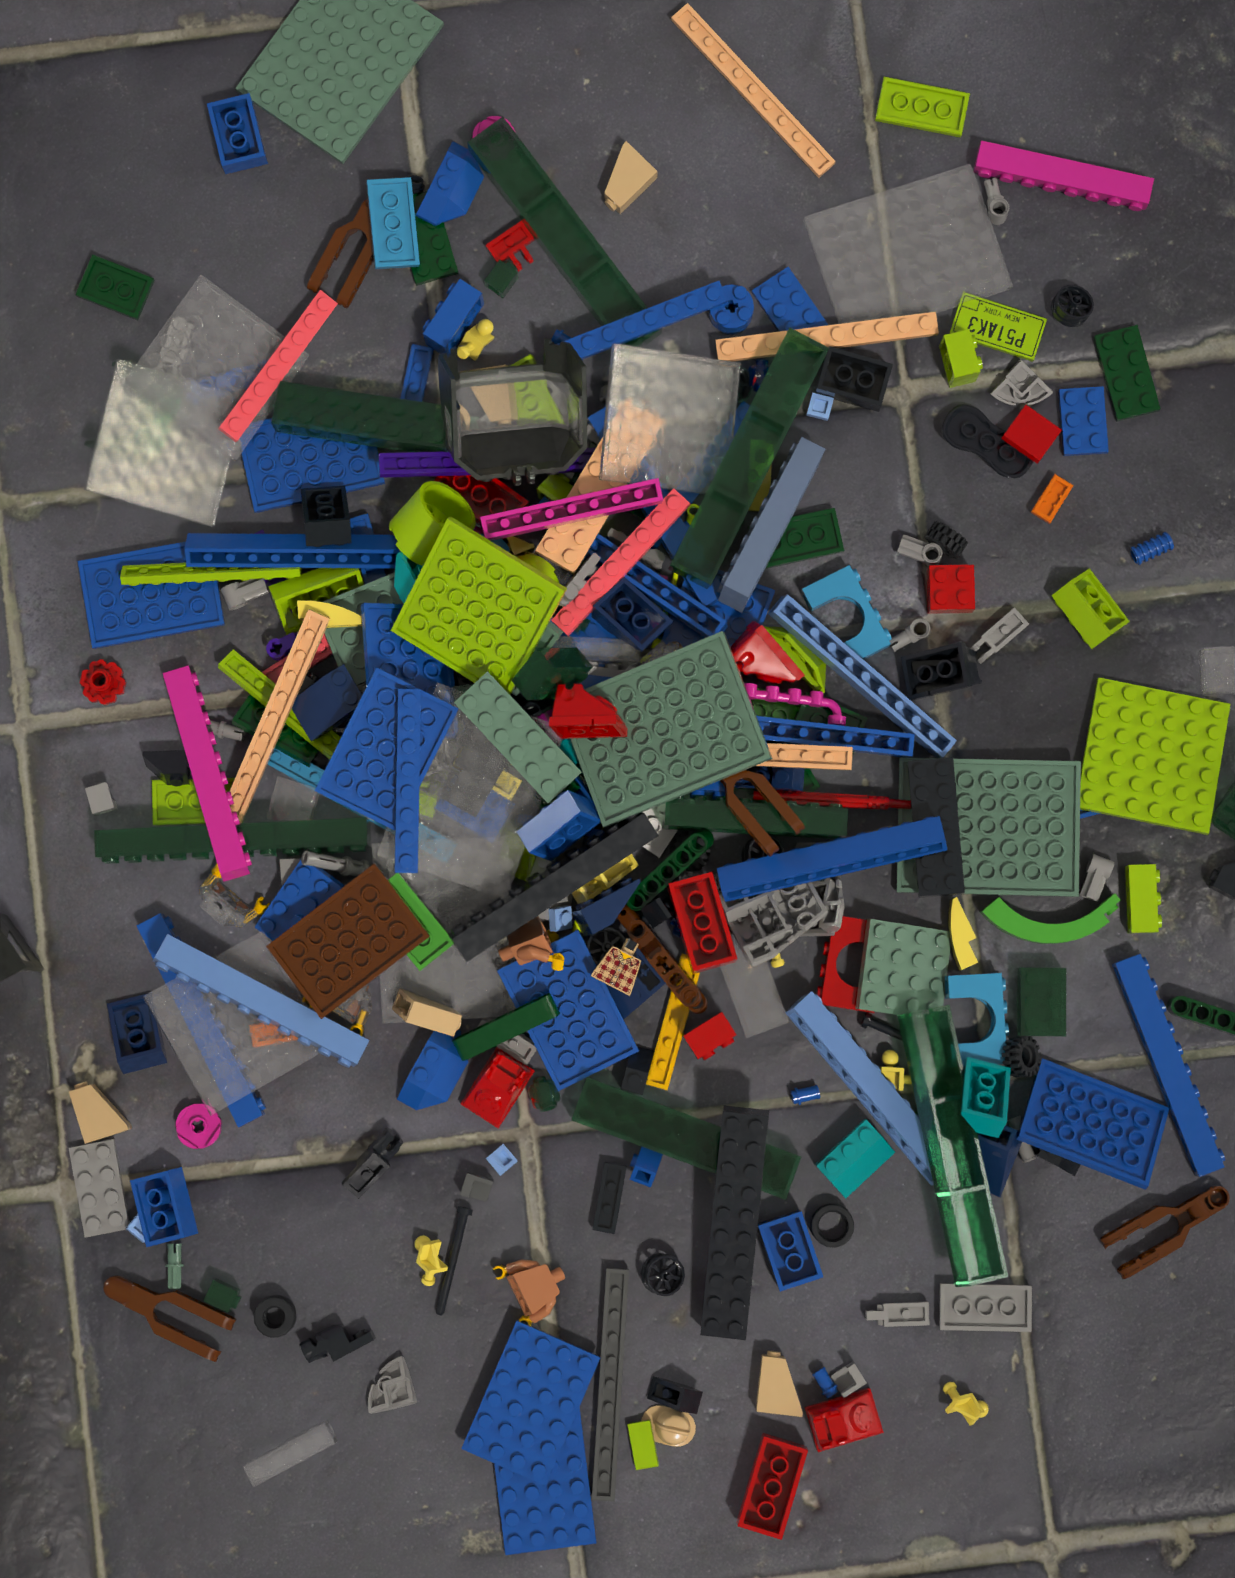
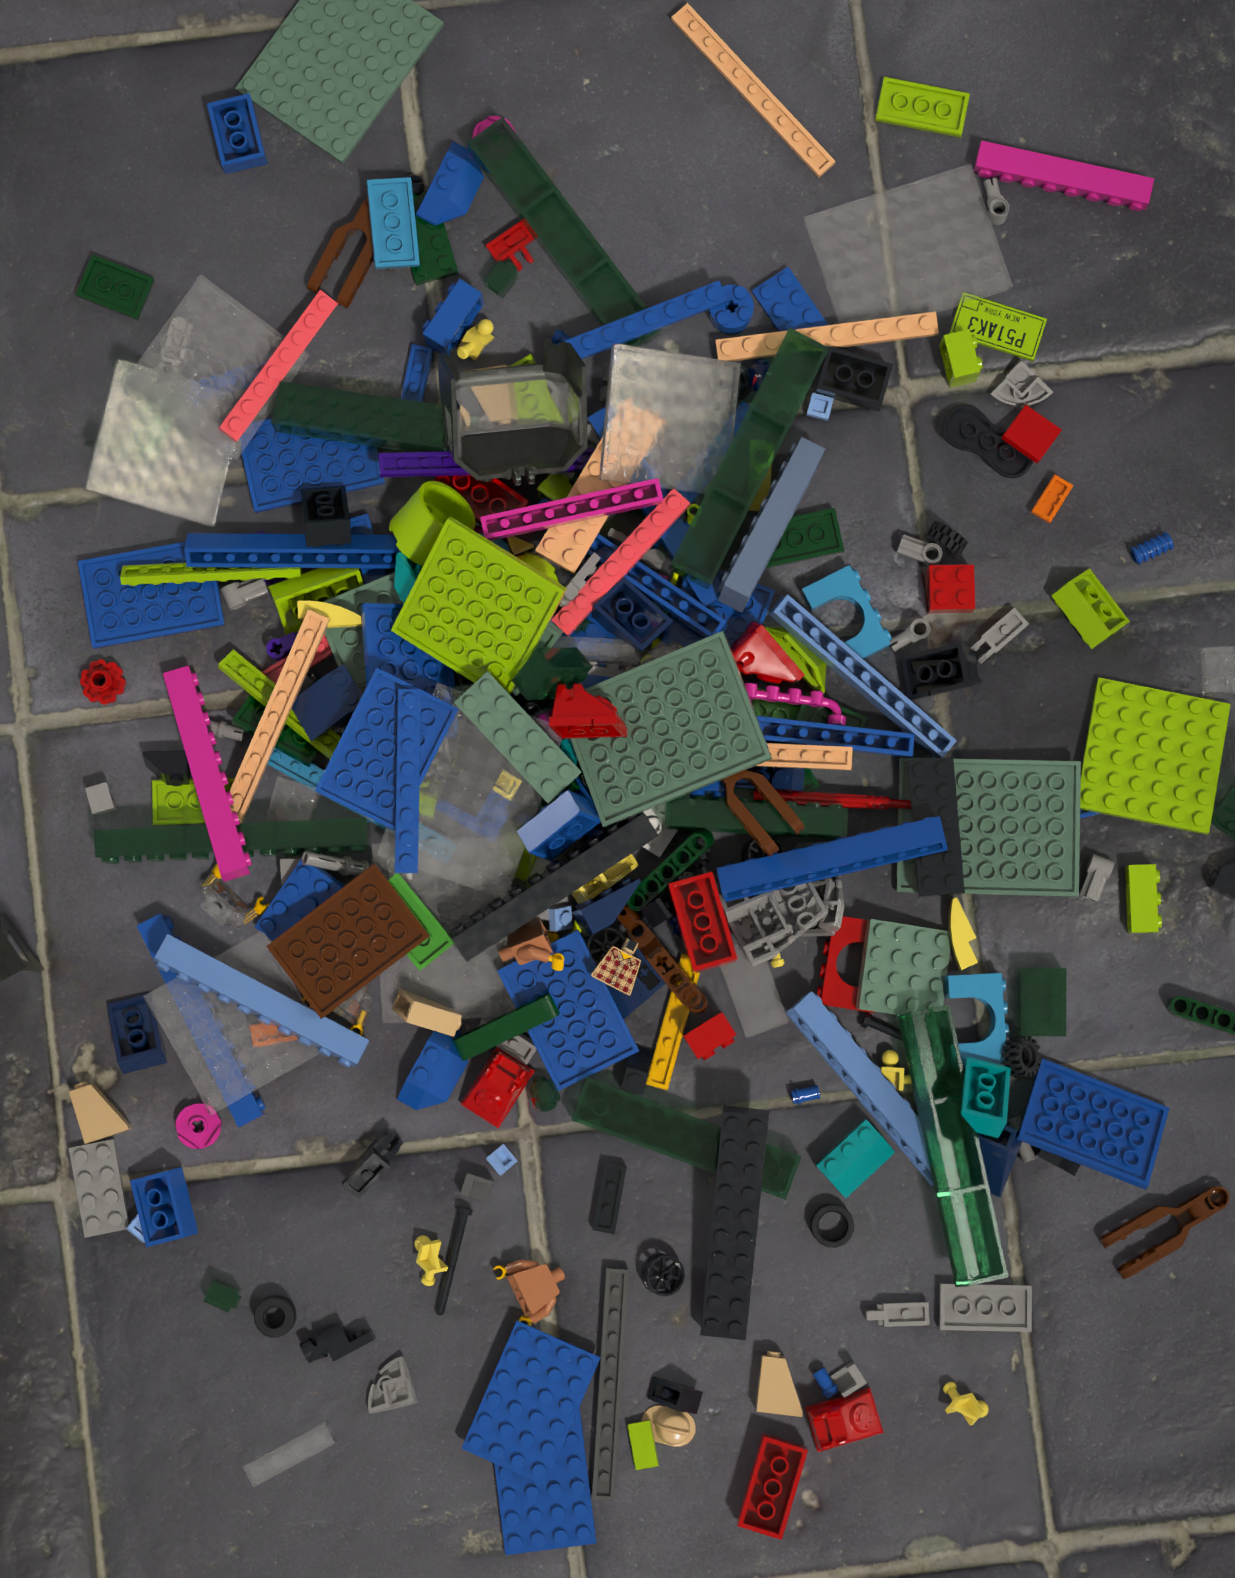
reddish brown piece [103,1275,236,1362] -> none
sand green axle [165,1244,184,1289] -> none
tan slope [604,141,658,214] -> none
blue brick [630,1146,663,1187] -> none
blue brick [758,1210,823,1292] -> none
bright green arch [979,893,1120,944] -> none
black wheel [1051,285,1094,327] -> none
blue plate [1058,386,1109,456] -> none
dark green plate [1093,325,1161,422] -> none
blue brick [1112,954,1225,1177] -> none

